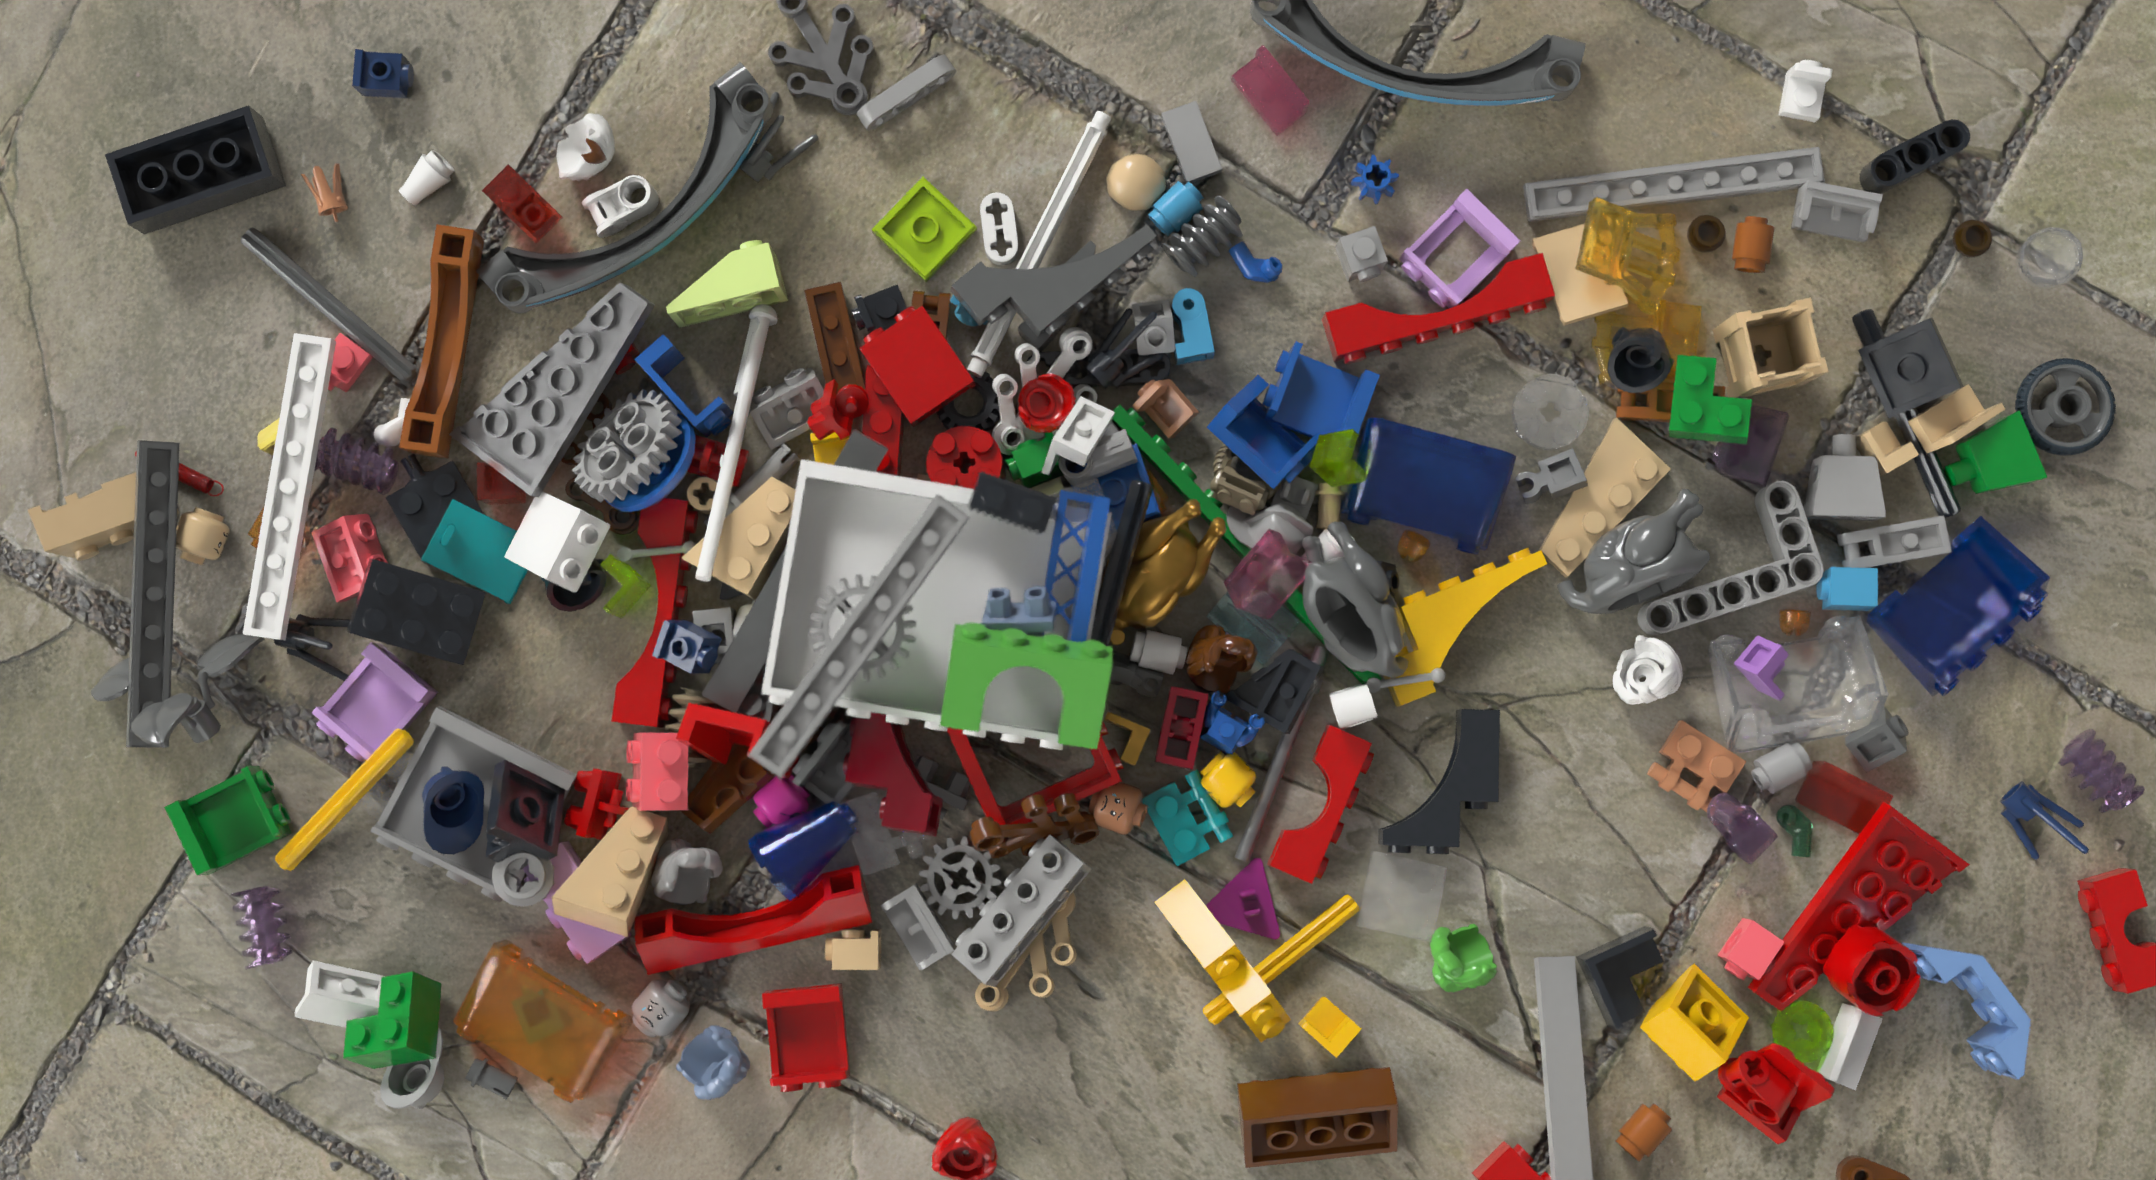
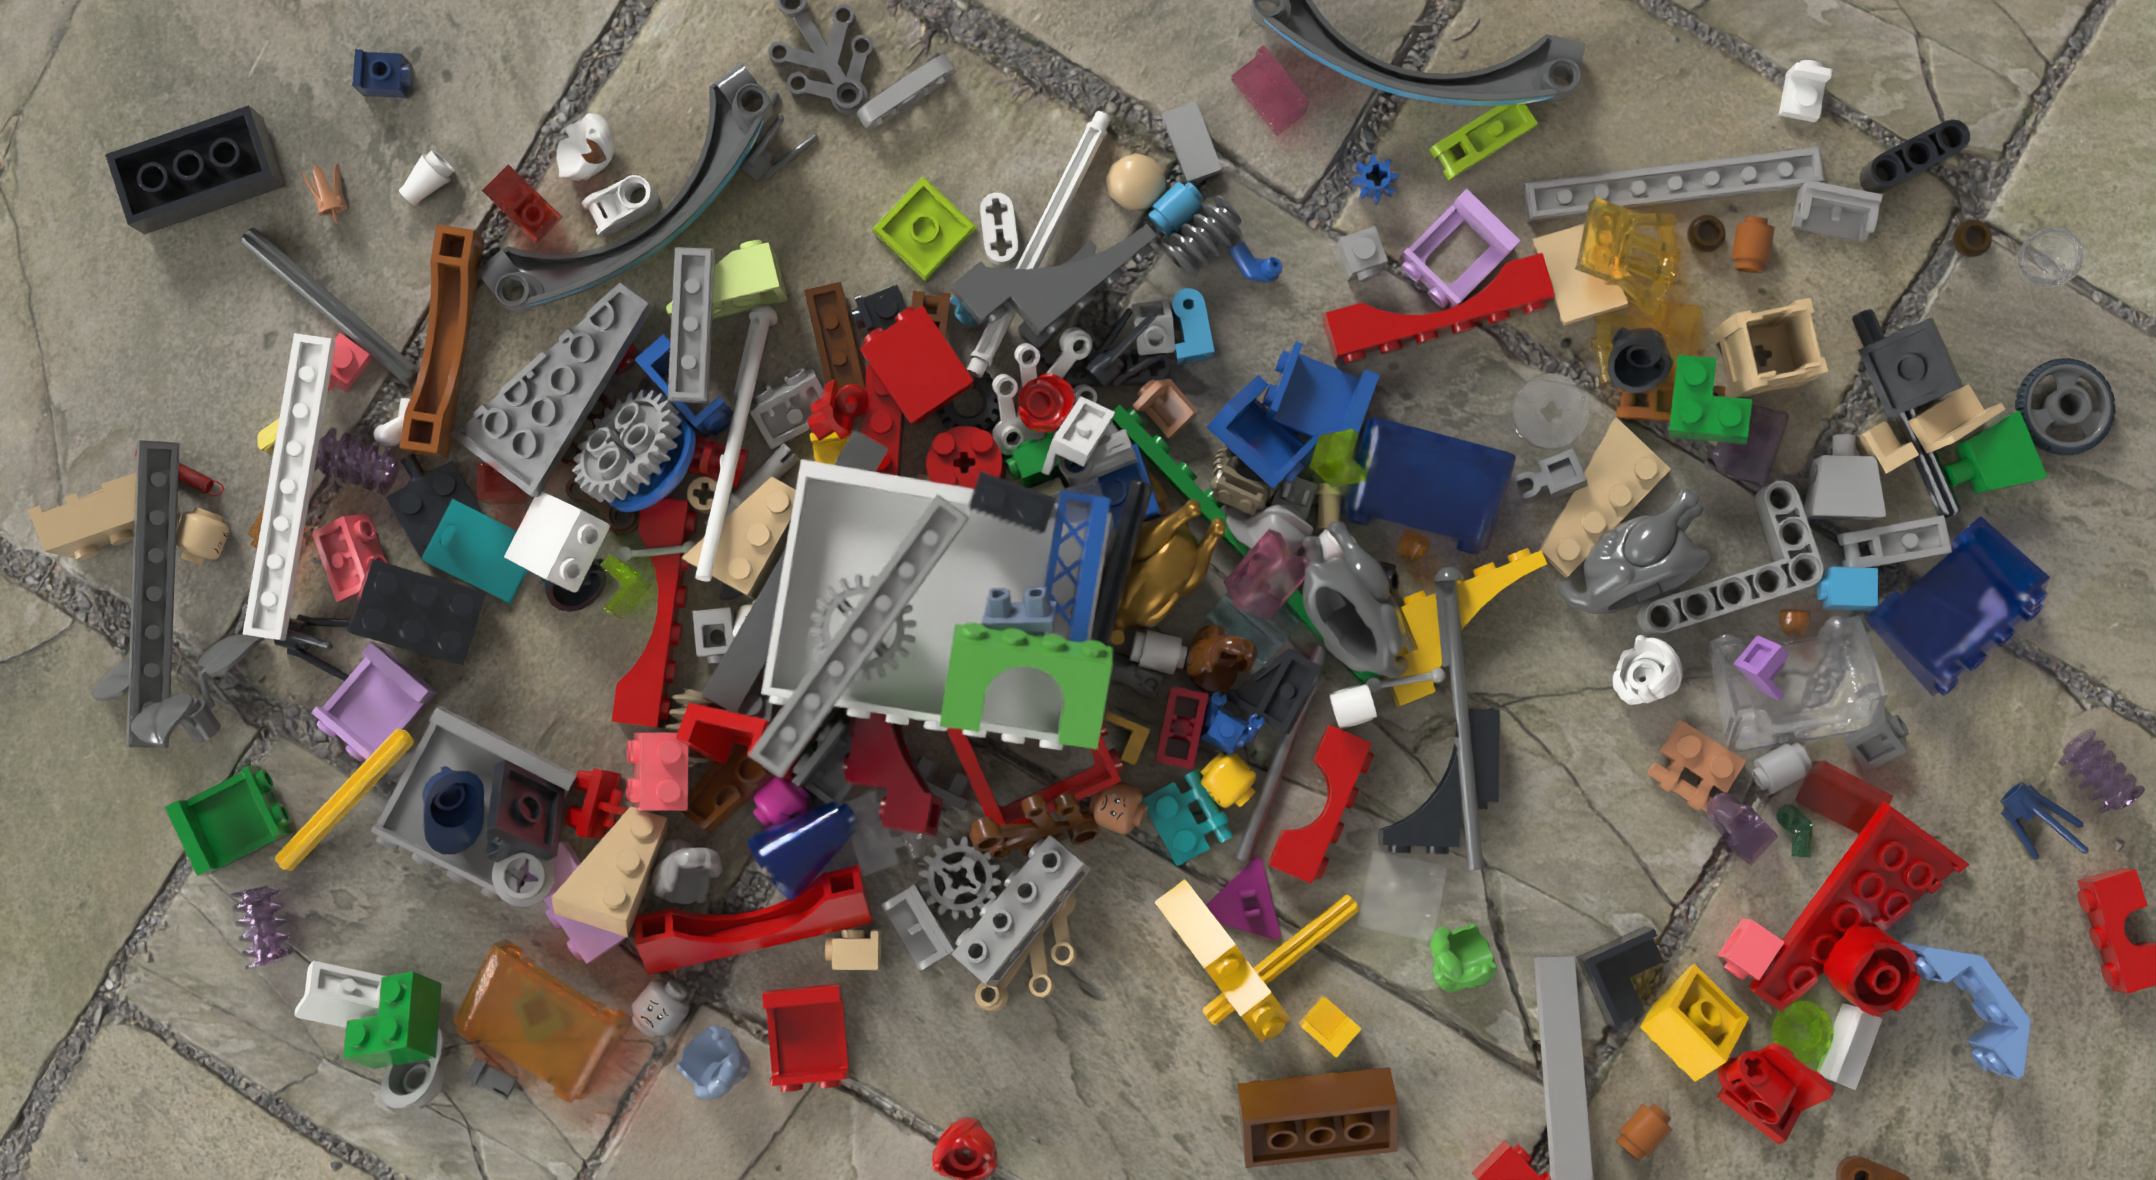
dark blue brick [652,620,722,674] -> none
none -> light grey tile [668,247,715,403]
none -> lime plate [1429,103,1538,181]
none -> dark grey bar [1434,567,1484,871]

